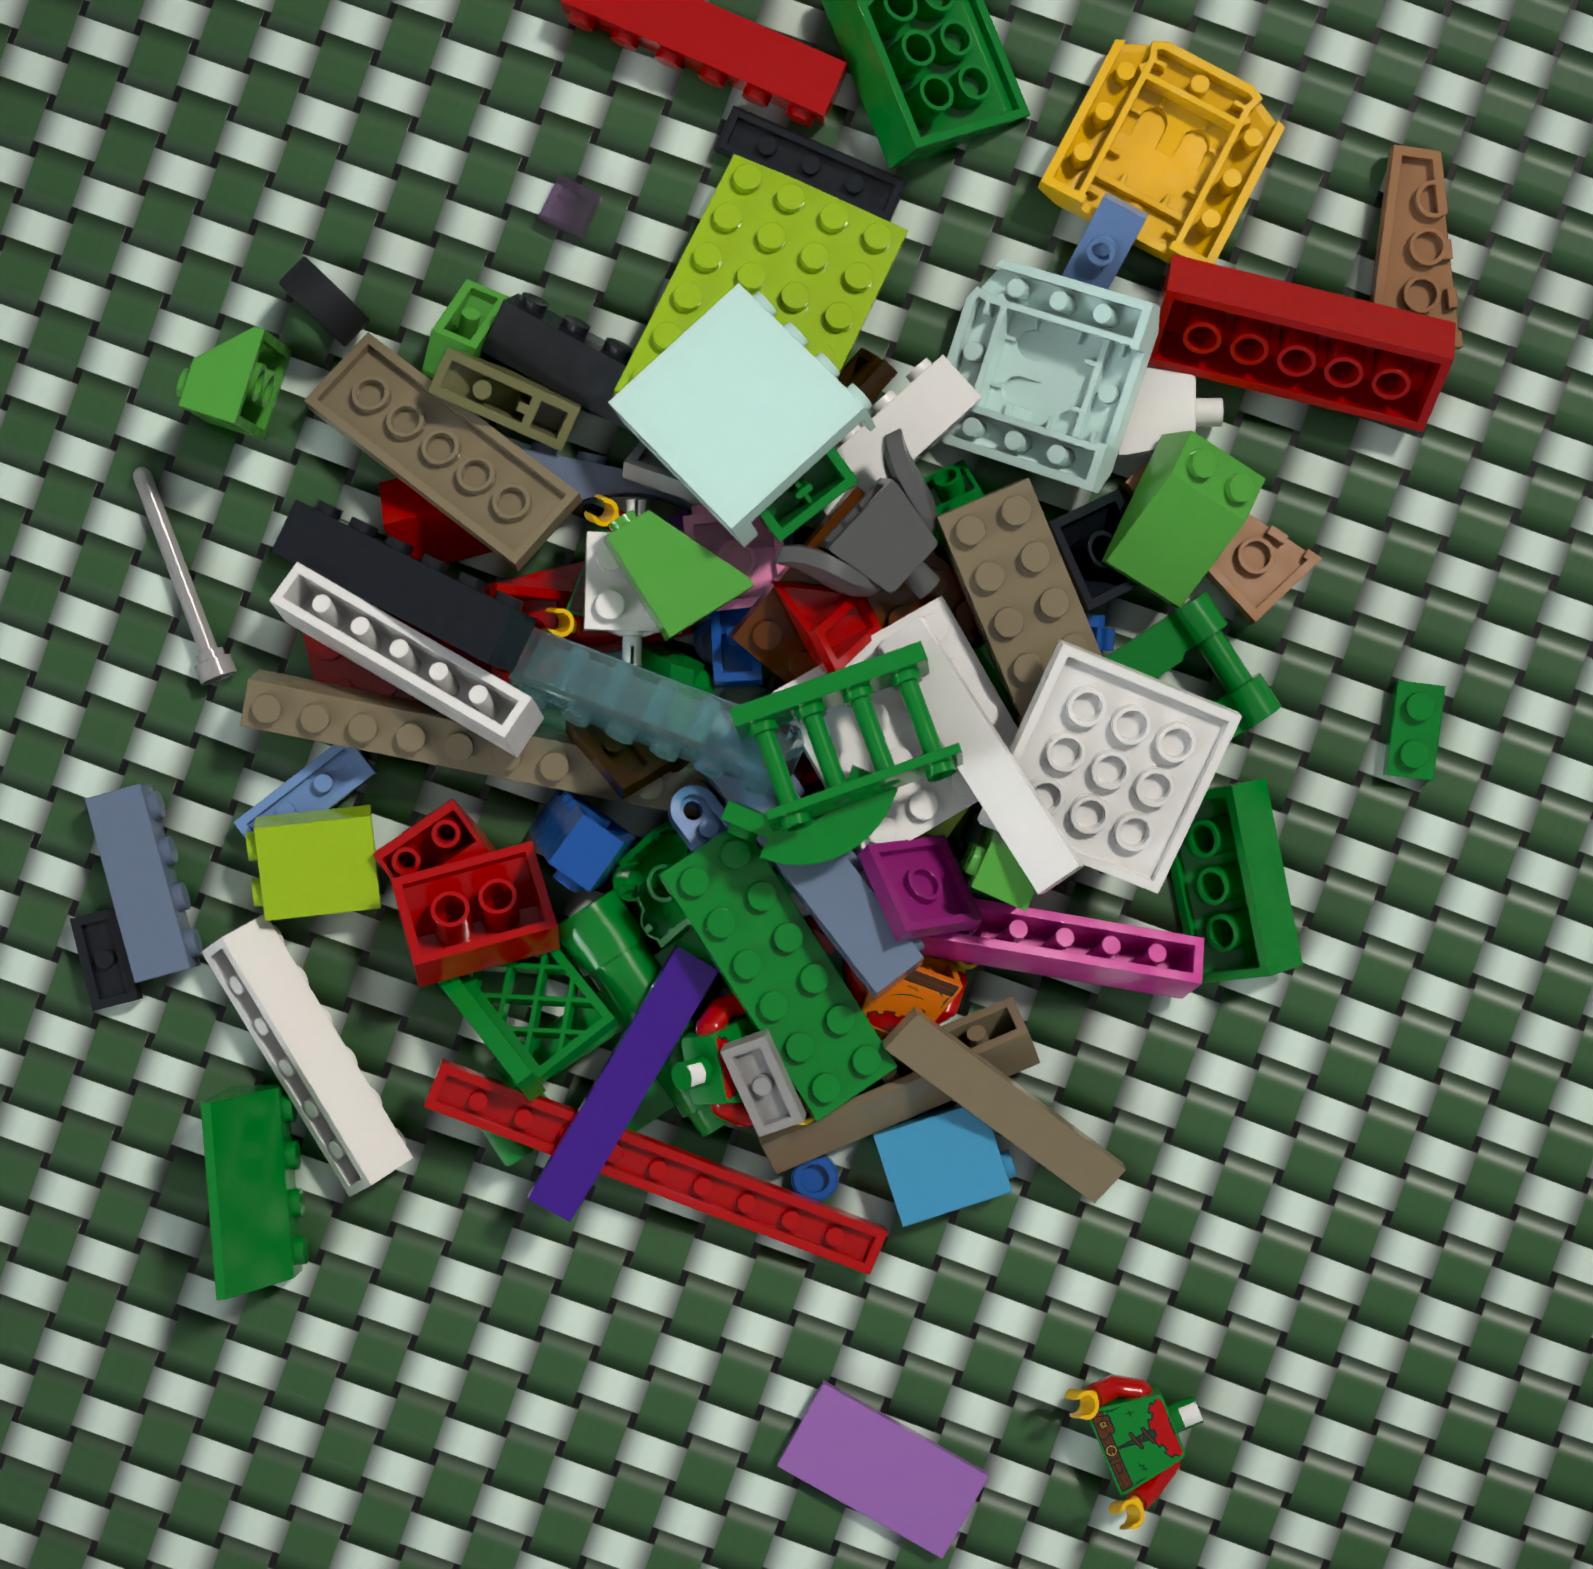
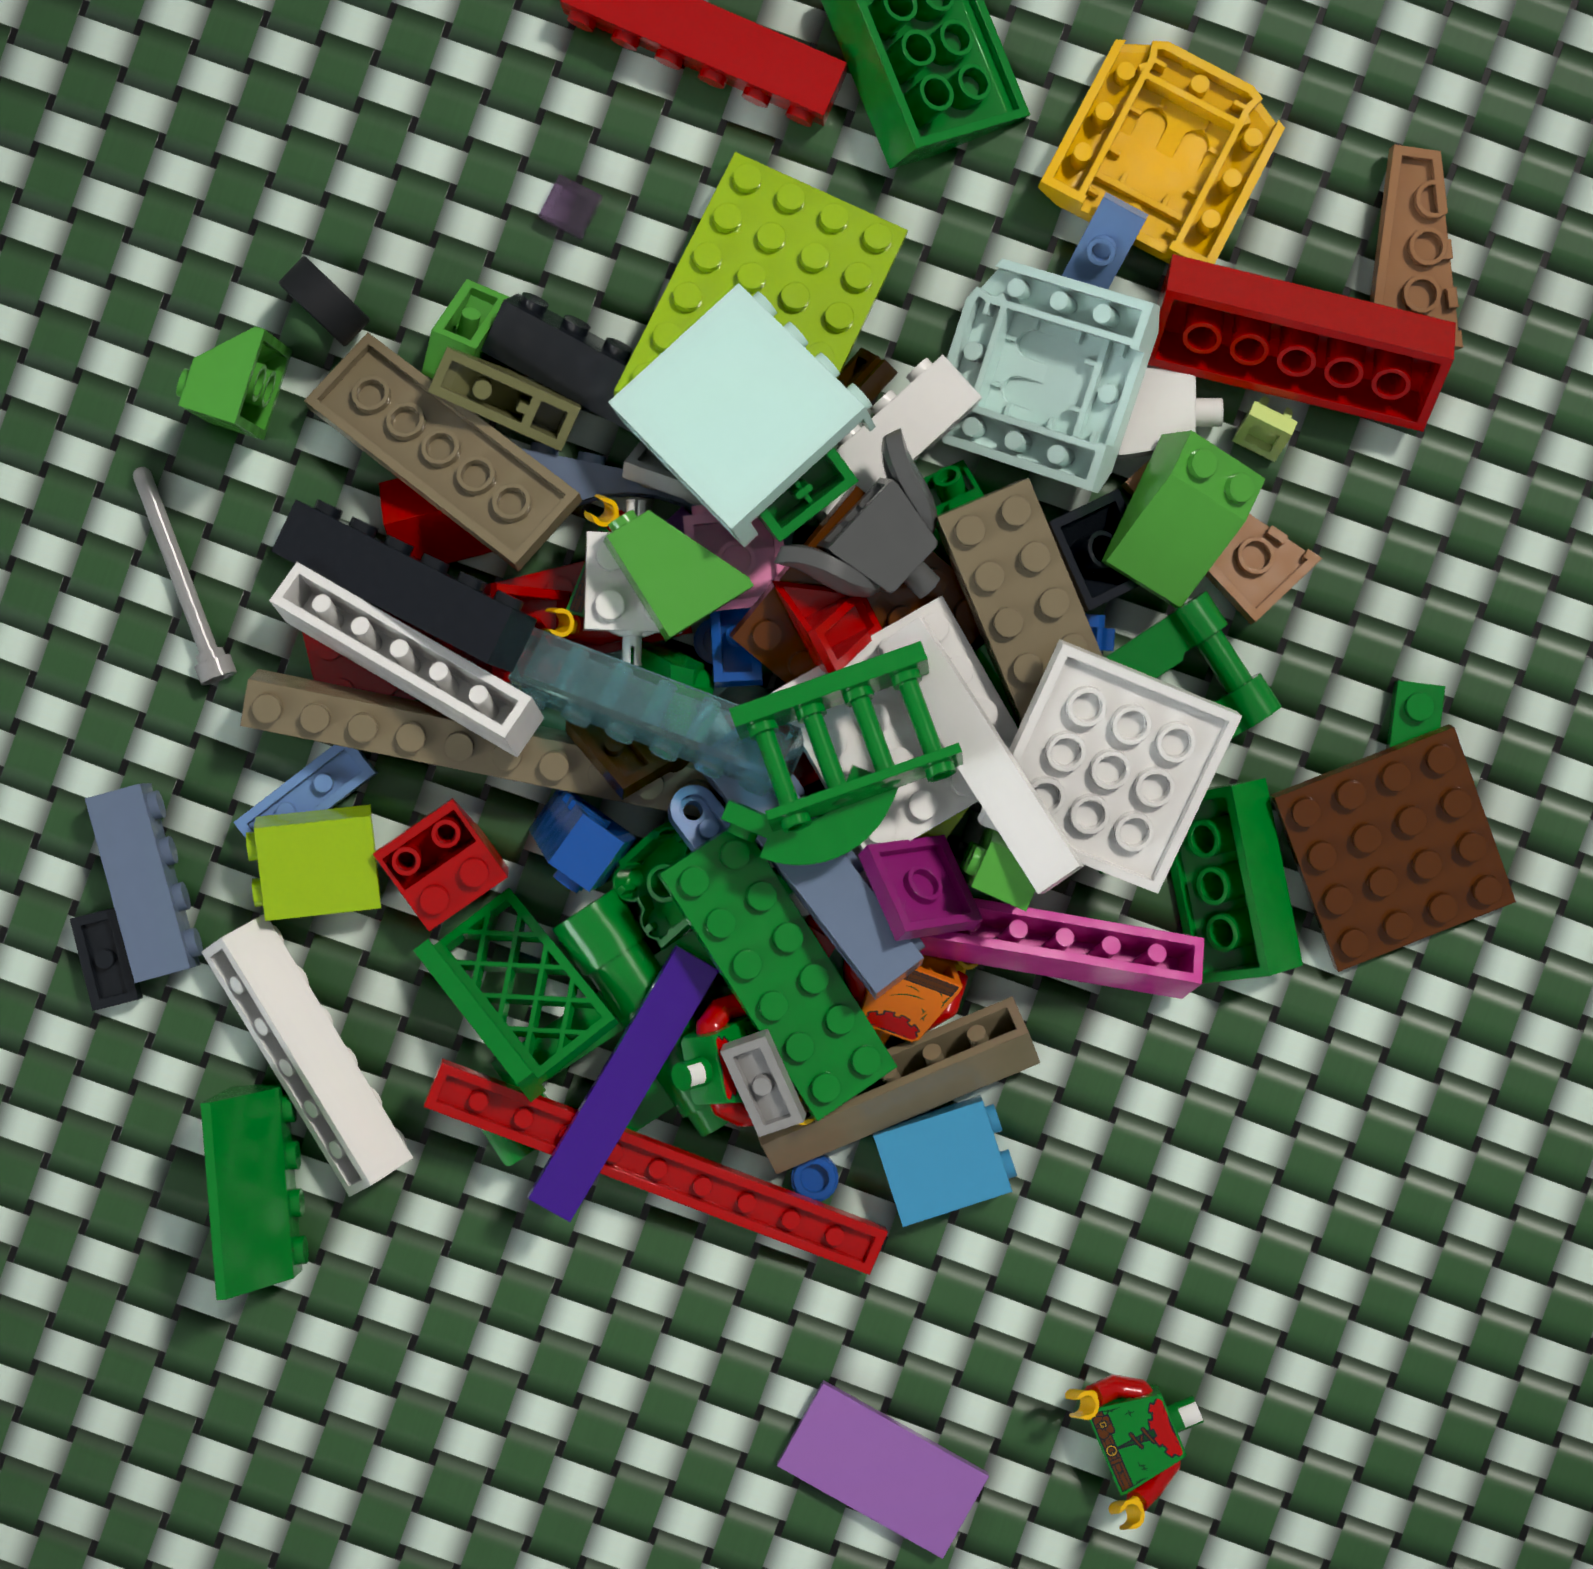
red slope [390,841,560,987] -> none
black tile [714,105,908,222] -> none
dark tan tile [882,1007,1126,1204] -> none
none -> yellowish green tile [1232,396,1298,462]
none -> reddish brown plate [1271,724,1516,972]

